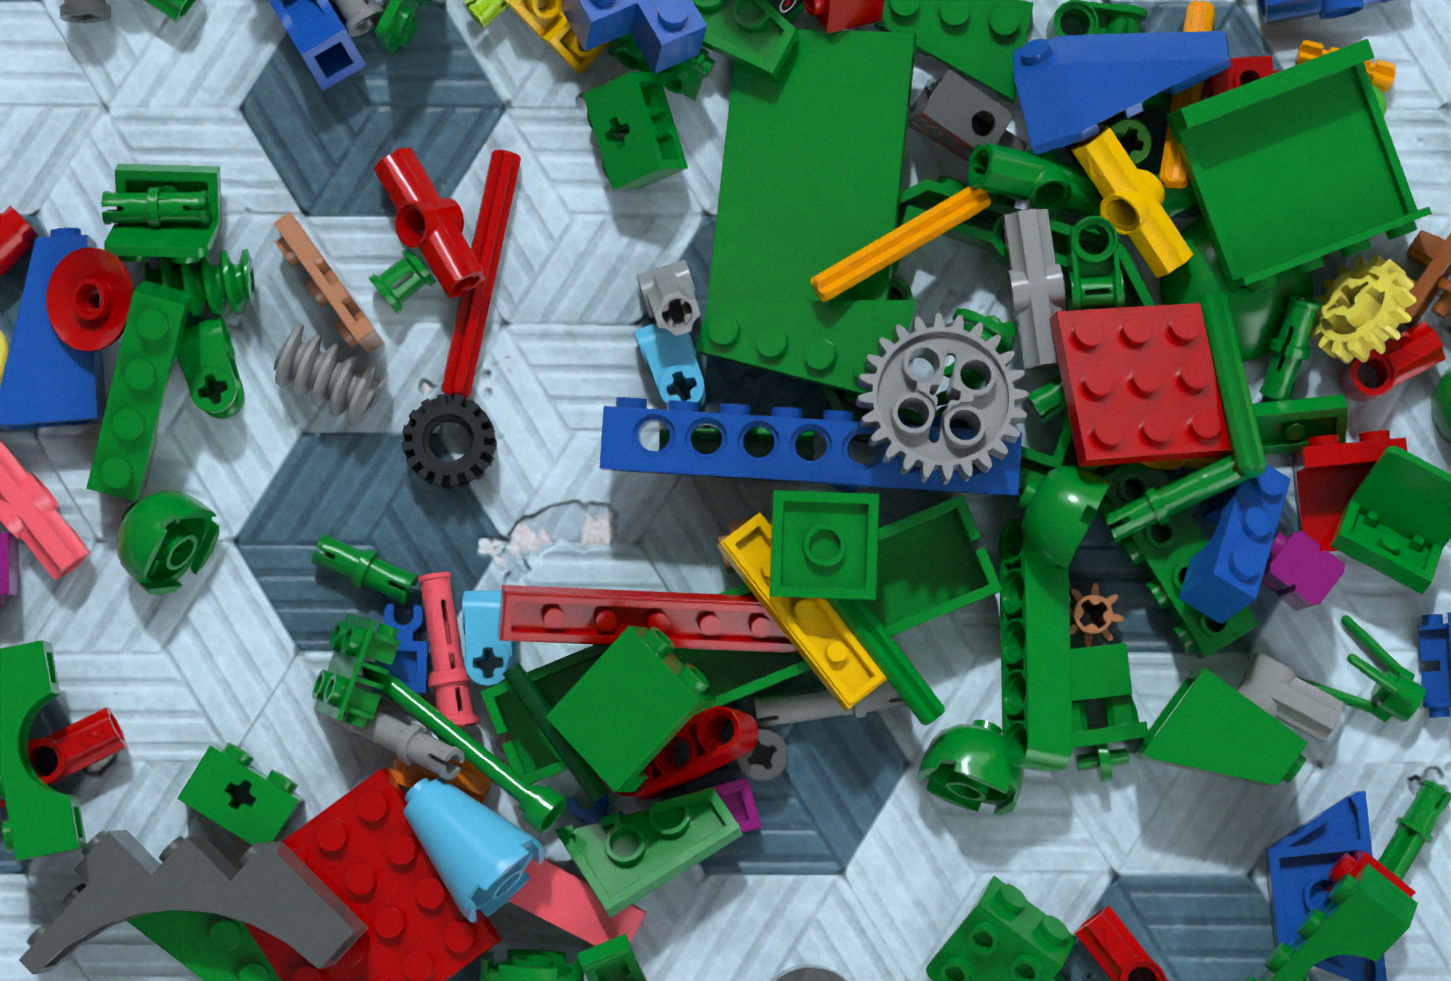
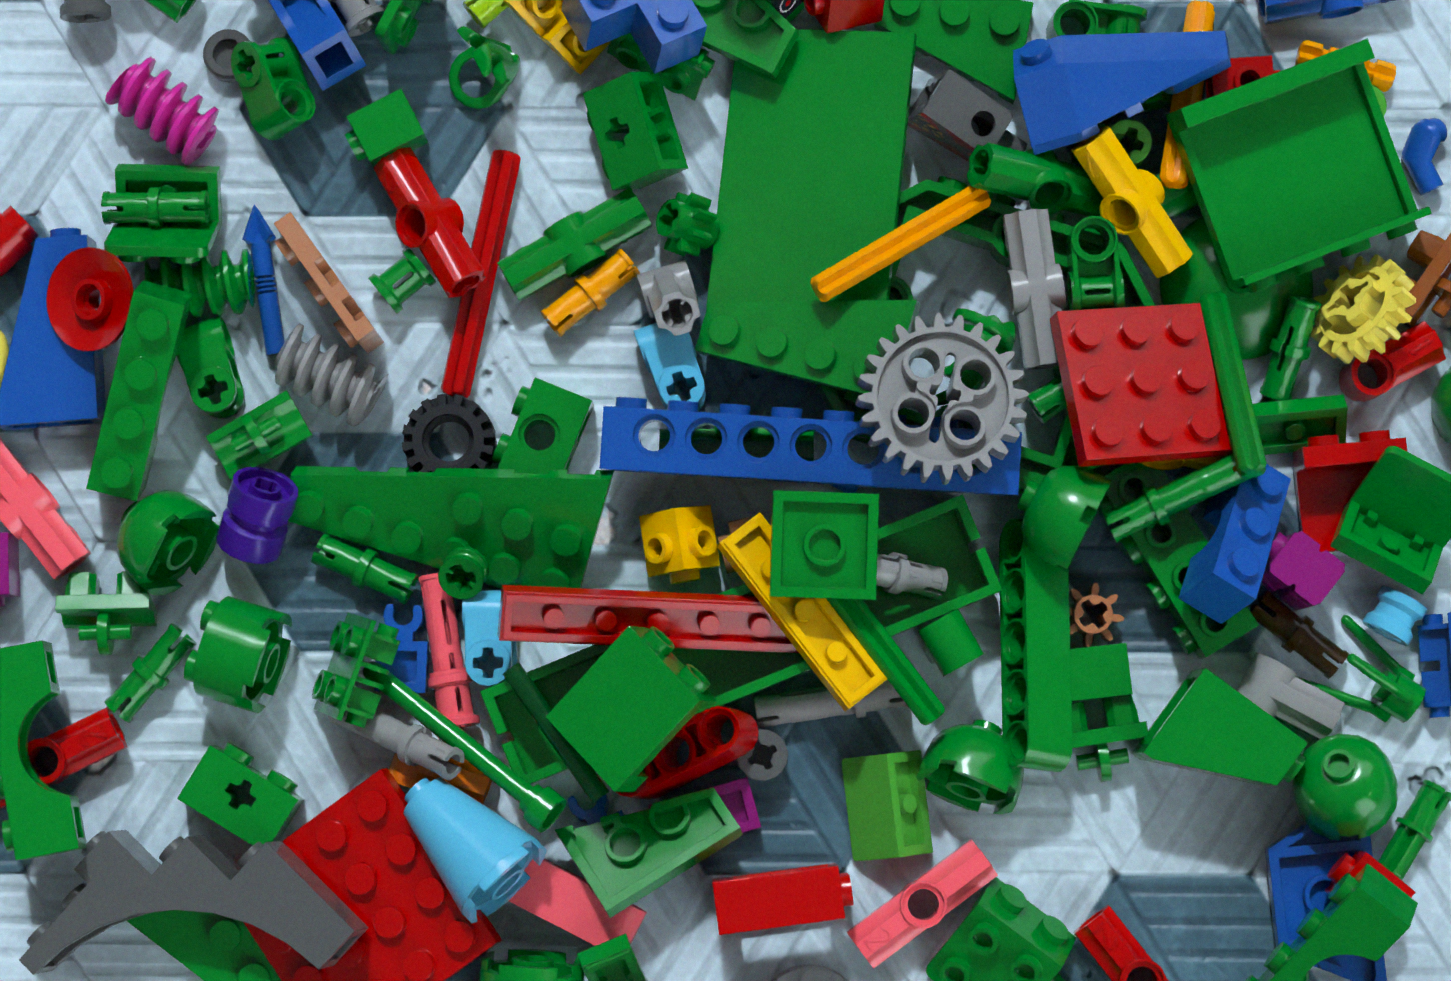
none -> green hips [55,571,157,655]
none -> green pin [104,623,197,723]
none -> dark pink piece [105,57,219,165]
none -> green brick [184,596,292,713]
none -> dark grey tile [203,29,252,83]
none -> green hips [206,390,313,481]
none -> dark purple wheel [216,467,298,564]
none -> green piece [231,37,316,140]
none -> blue piece [242,205,285,356]
none -> green wing [288,466,614,588]
none -> green brick [344,88,429,168]
none -> green bush [438,547,489,599]
none -> green piece [449,26,521,109]
none -> green brick [492,377,594,474]
none -> green piece [497,187,652,302]
none -> light orange pin [540,248,640,337]
none -> yellow brick [639,505,720,584]
none -> green gear [656,192,720,257]
none -> red window [712,863,854,935]
none -> bright green panel [842,750,933,861]
none -> coral piece [847,839,998,969]
none -> light grey pin [876,552,948,600]
none -> green piece [918,608,984,677]
none -> dark brown pin [1250,589,1349,679]
none -> green cylinder [1292,734,1398,840]
none -> medium azure wheel [1362,585,1428,646]
none -> blue arm [1402,118,1447,196]

